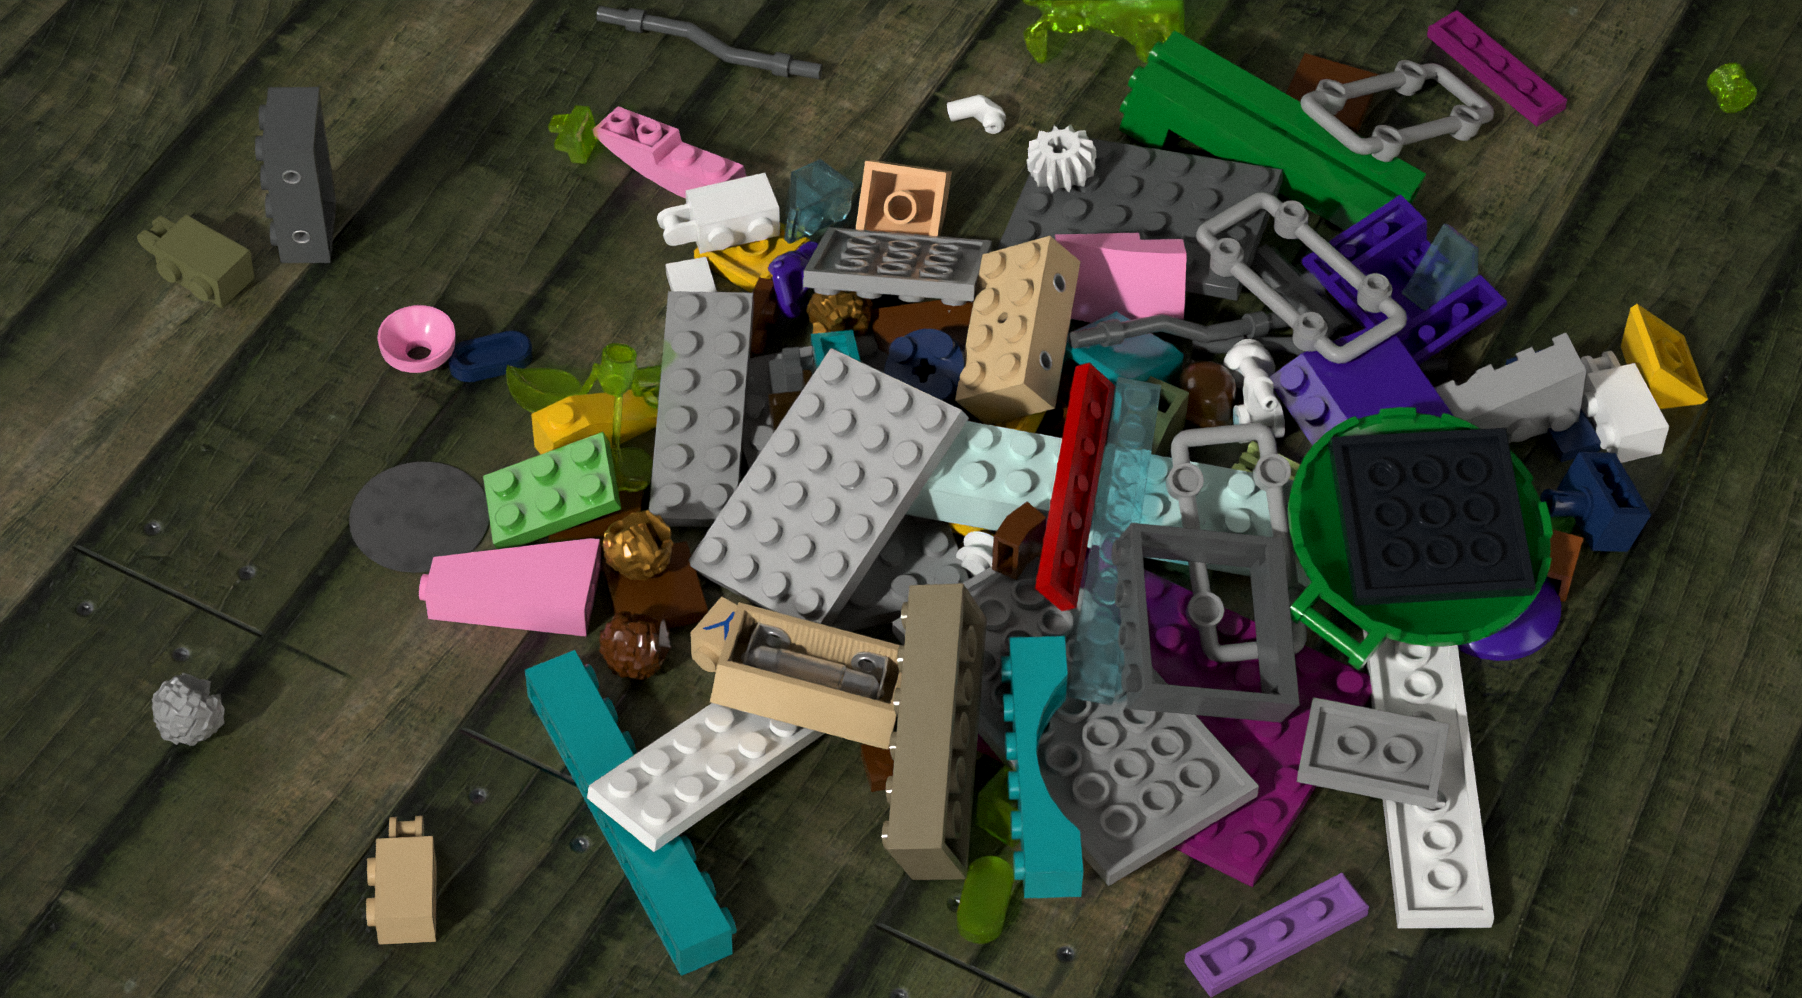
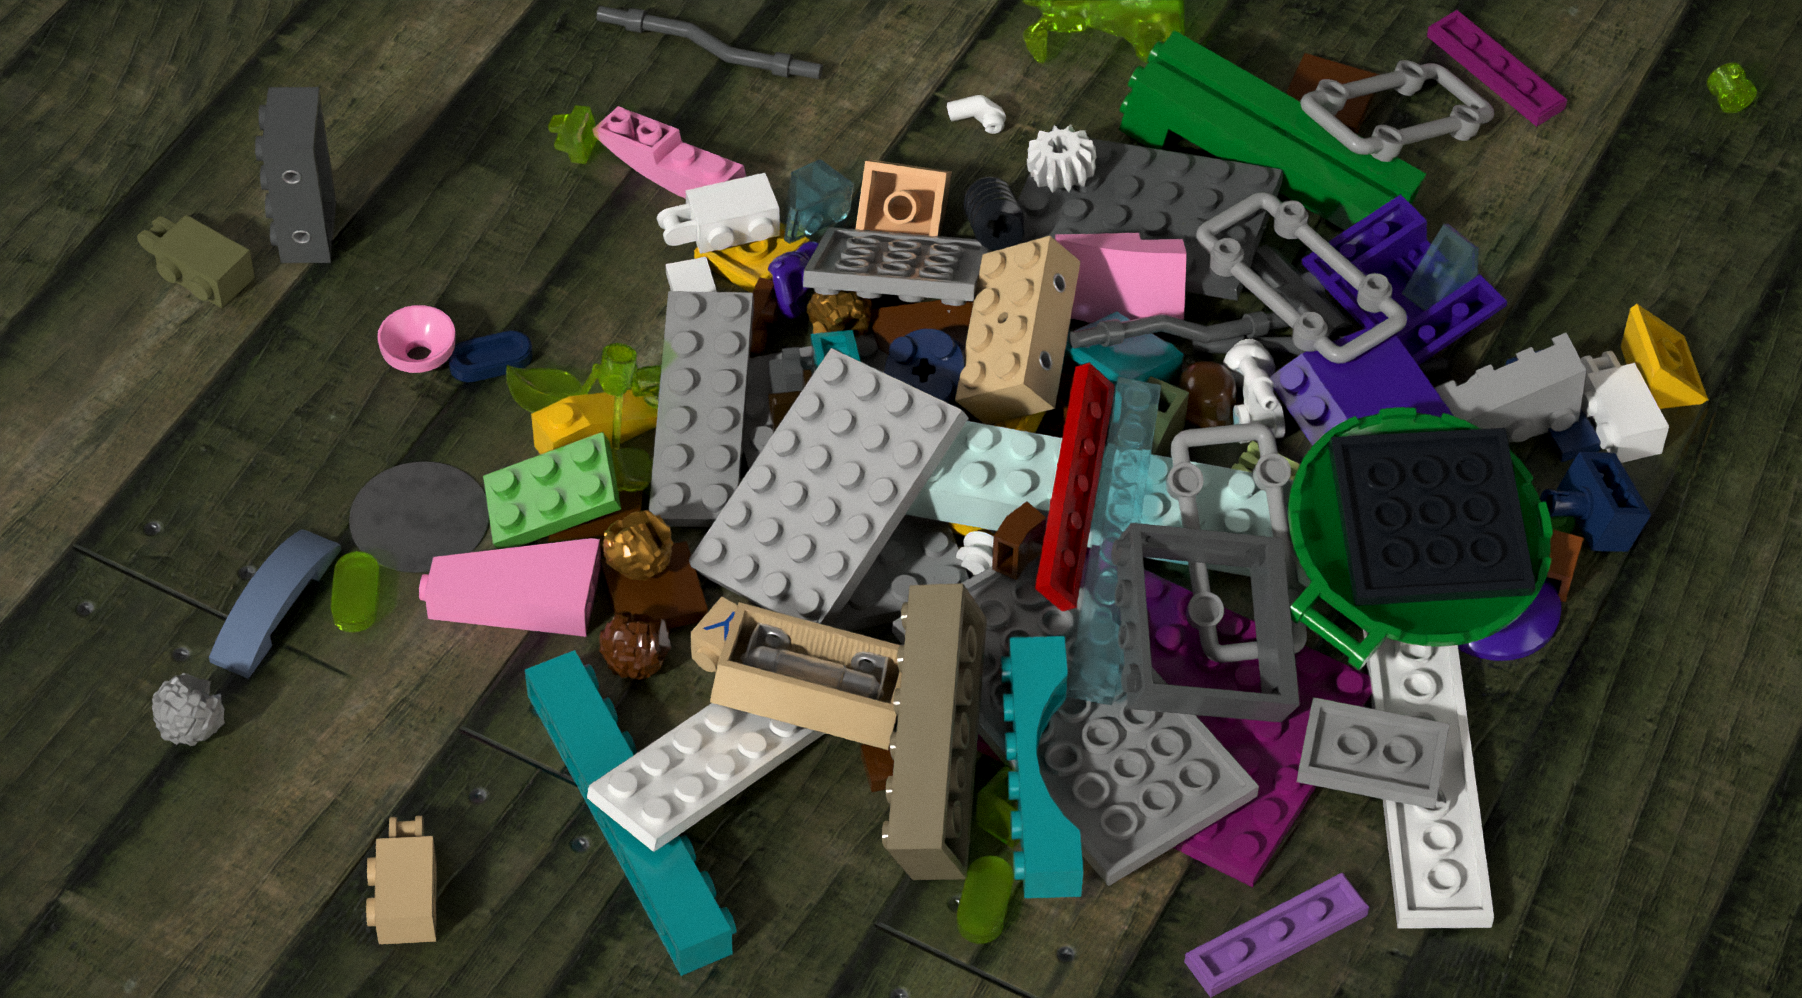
none -> sand blue slope [209,529,341,679]
none -> clear neon green tile [331,552,380,632]
none -> black piece [963,176,1025,251]

